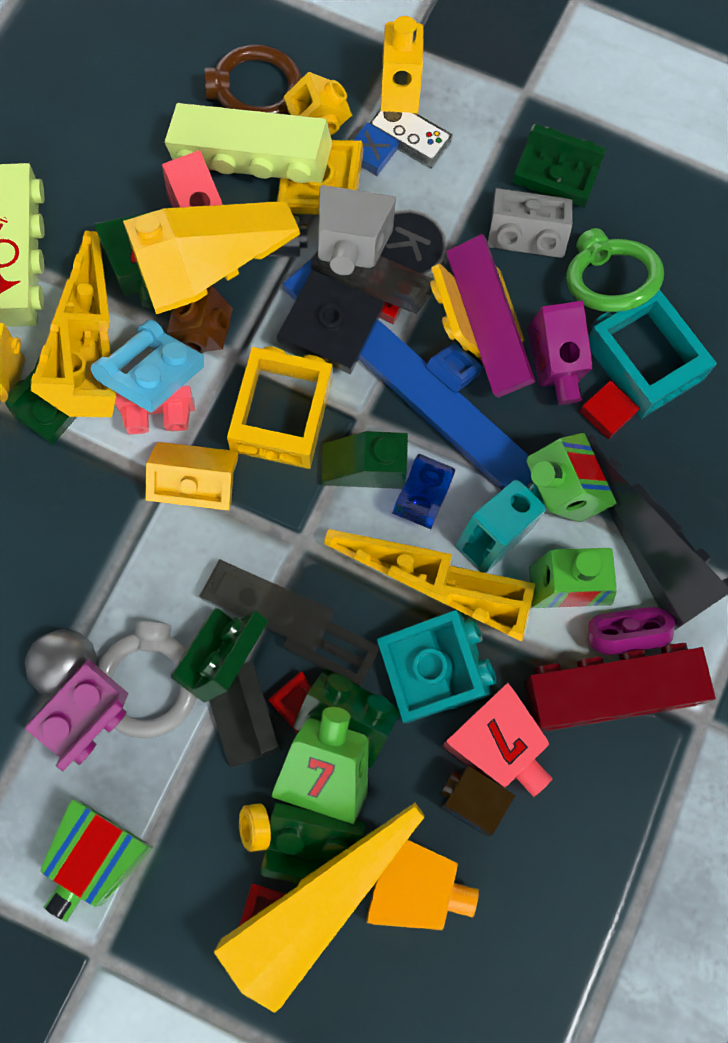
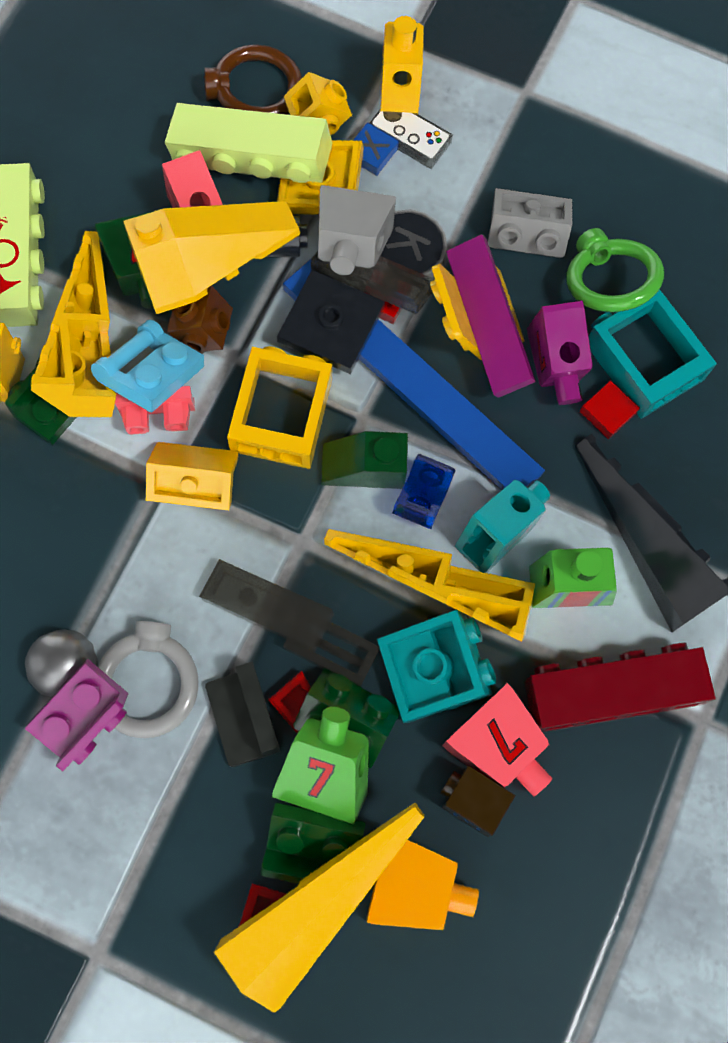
torso [40,799,153,922] -> none
dark green bracket [171,608,269,703] -> none
yellow tile [239,803,271,852] -> none
blue tile [426,342,484,393] -> none
dark green bracket [512,124,606,208] -> none
bright green torso [527,433,617,522] -> none
magenta plate [588,607,675,655] -> none

